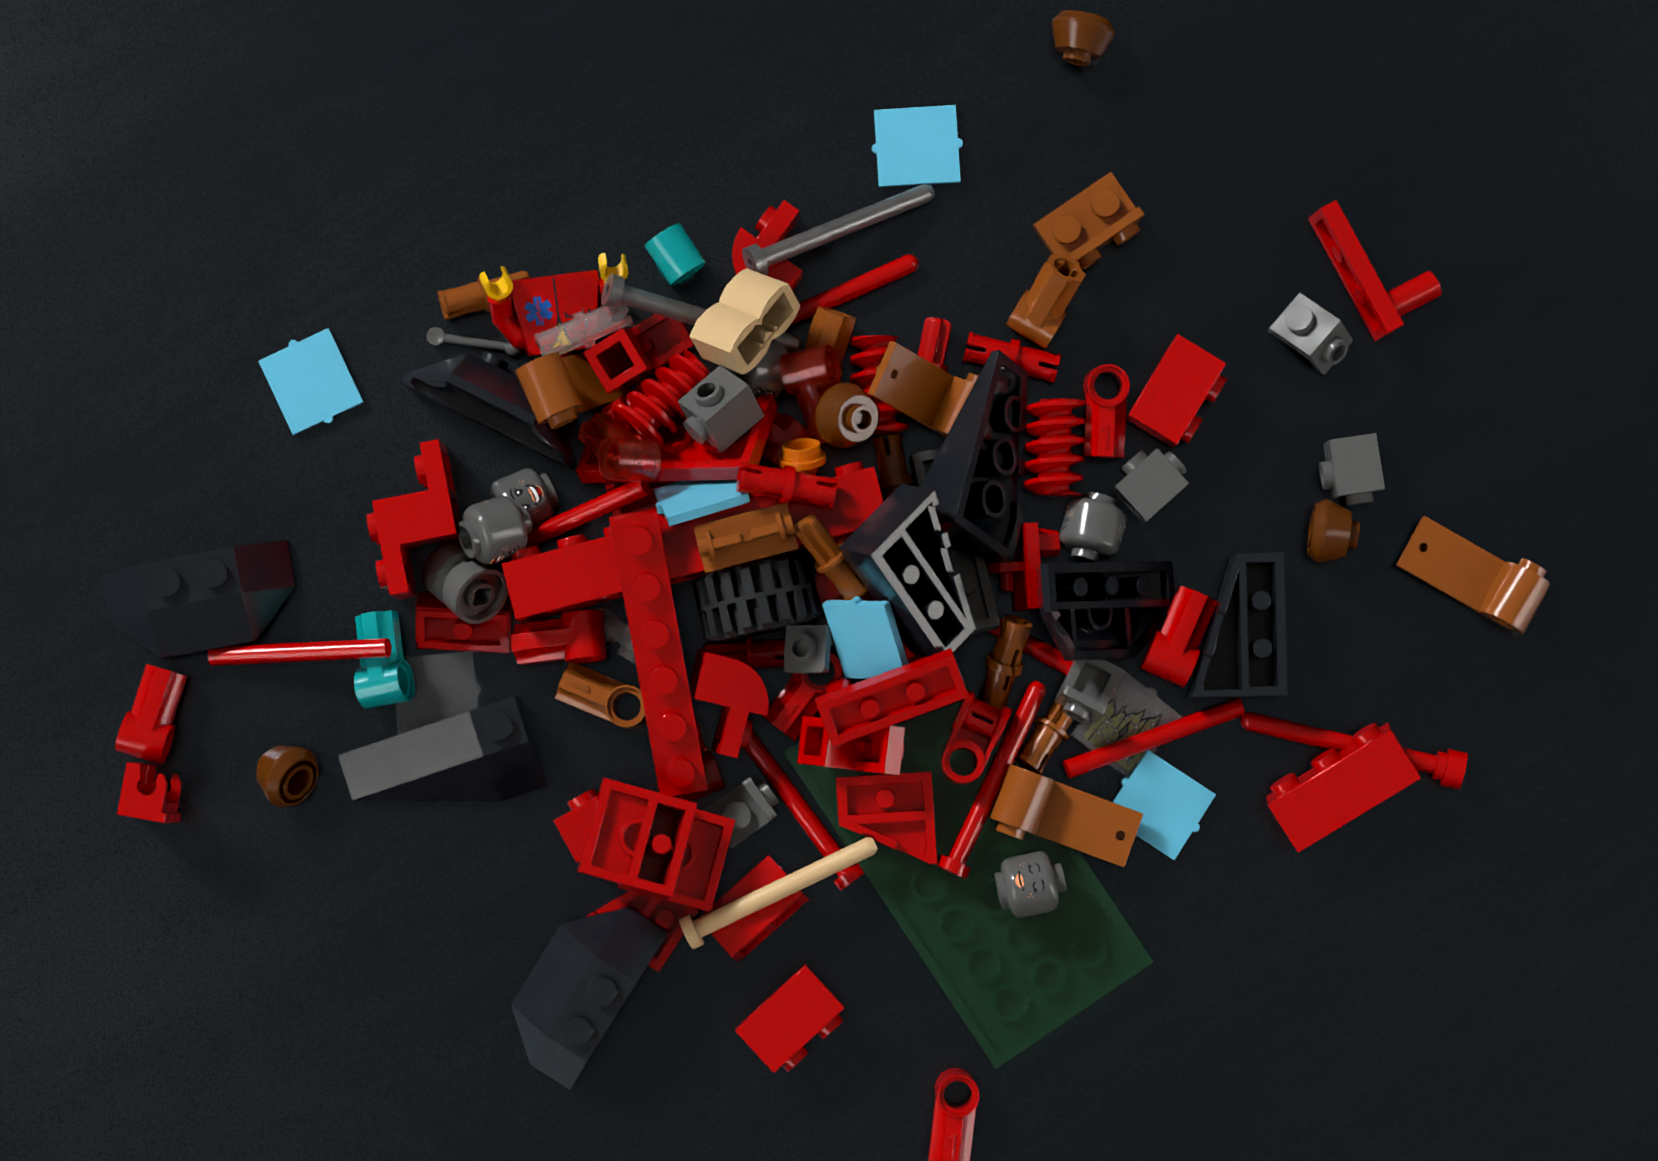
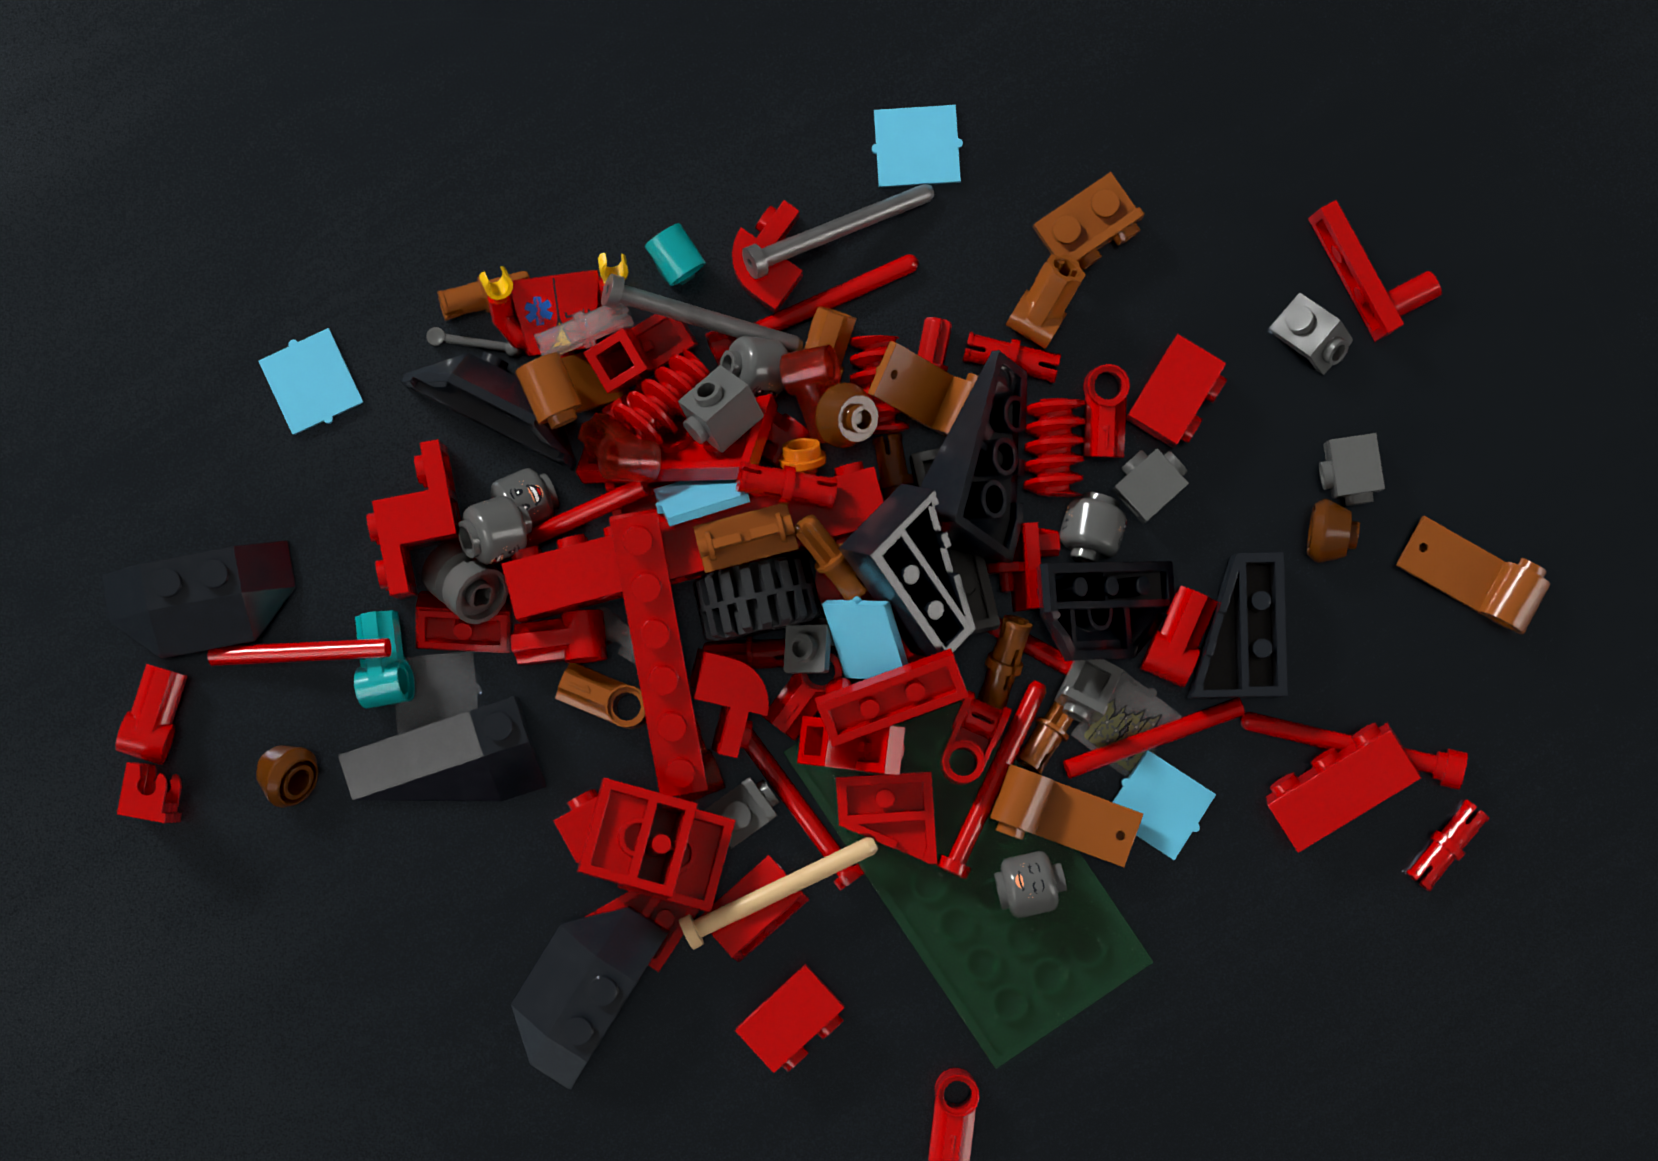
tan brick [690,268,800,375] -> none
reddish brown cone [1052,10,1115,66] -> none
none -> red pin [1406,799,1490,892]

